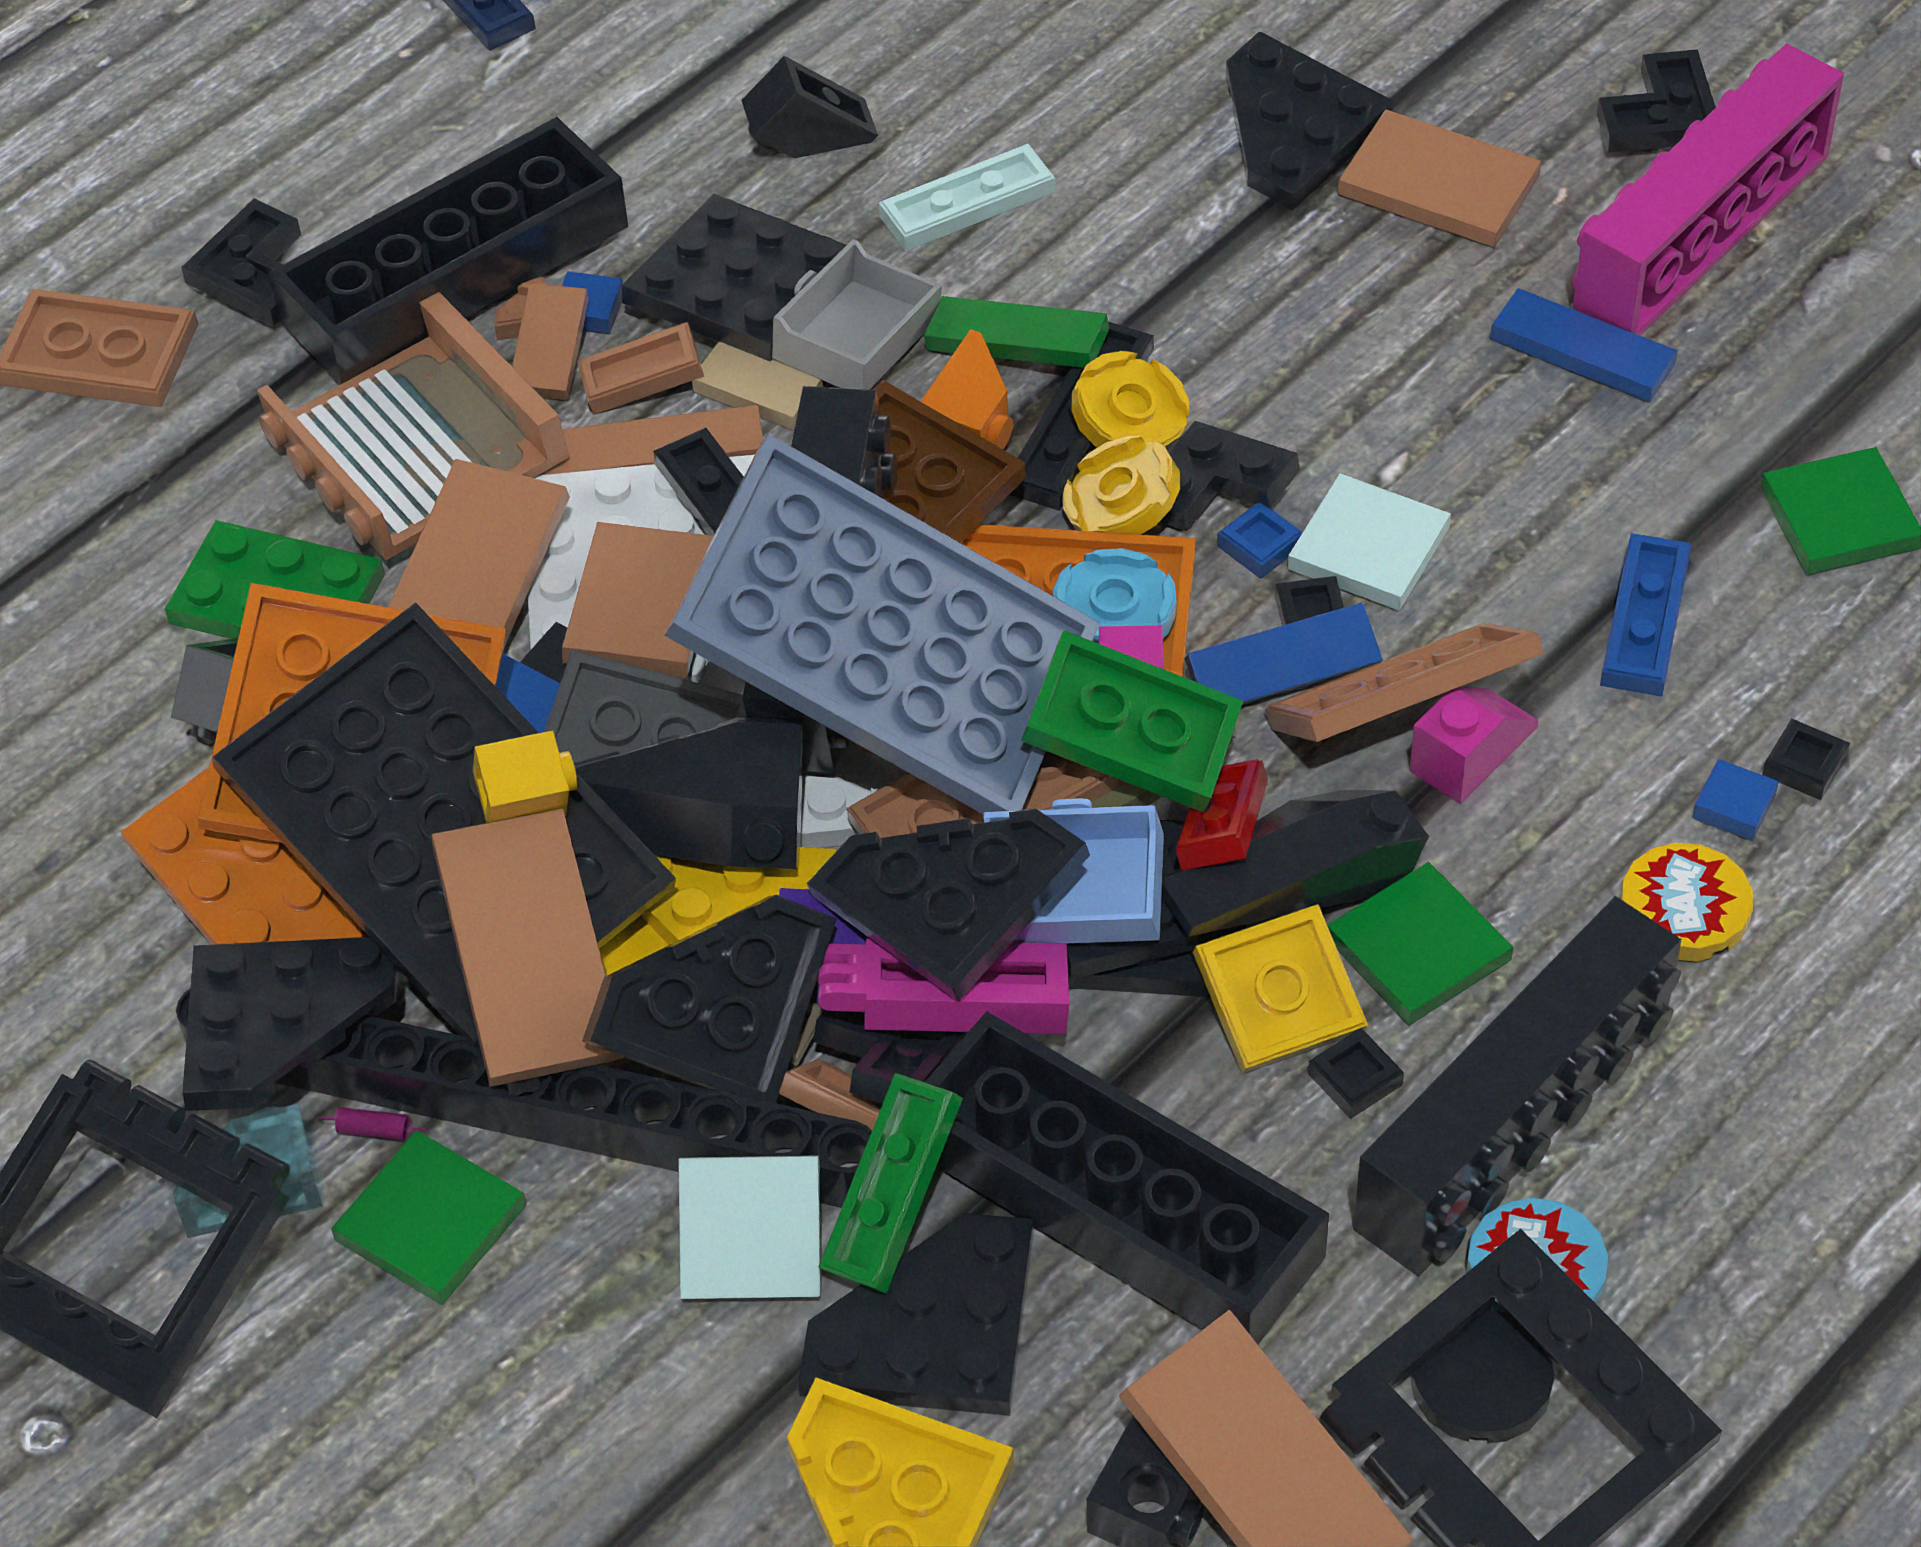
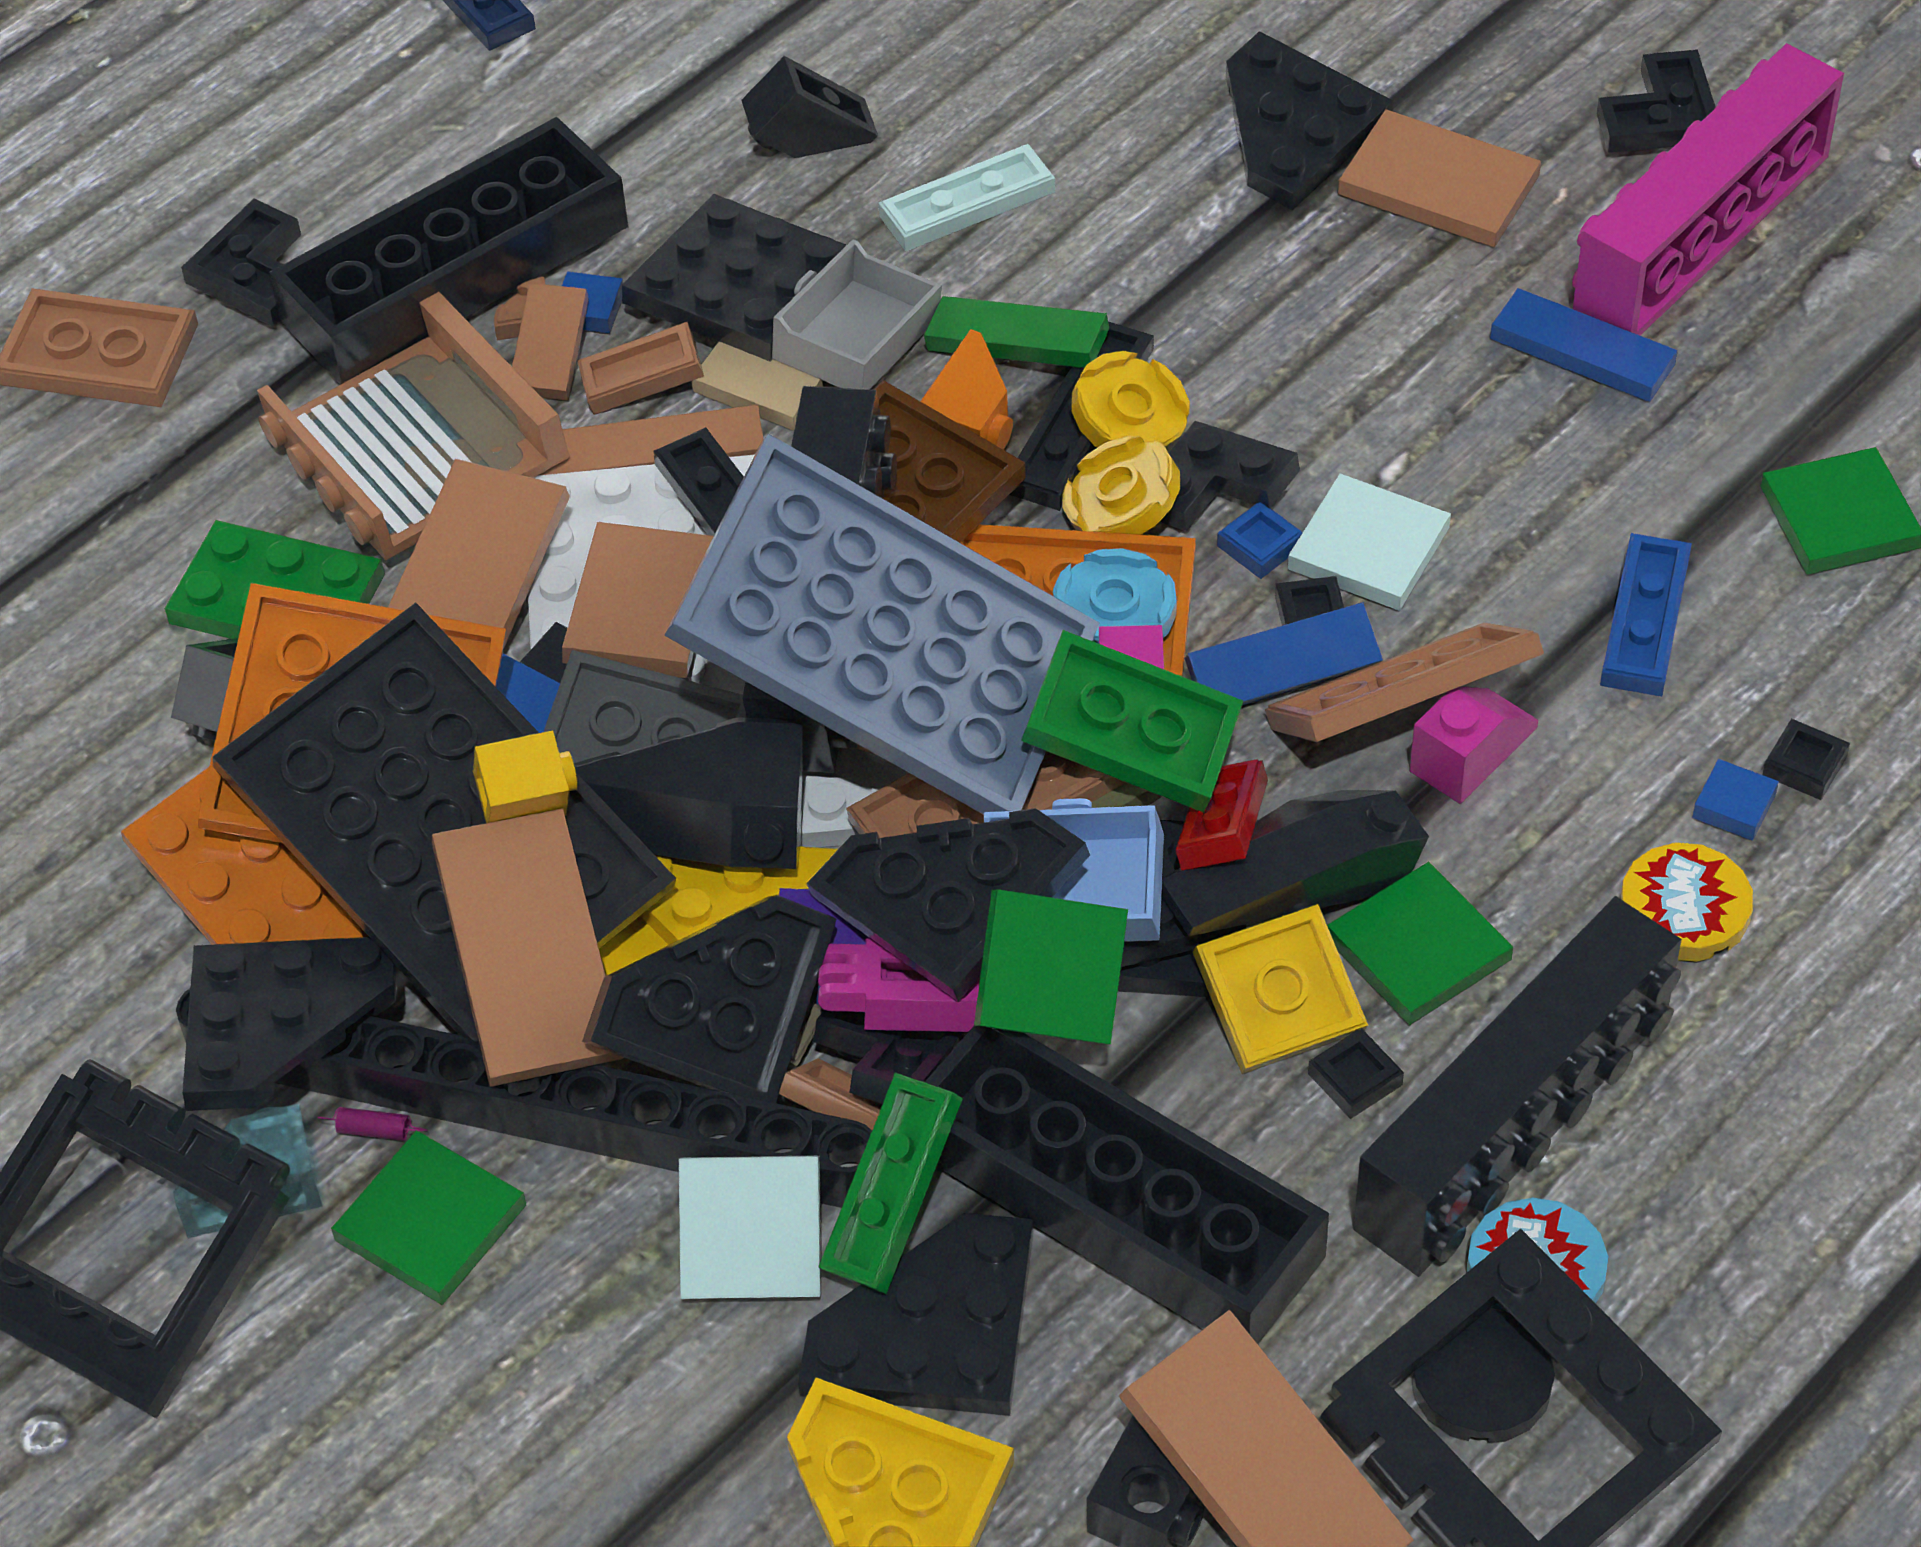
none -> green tile [974,889,1128,1045]

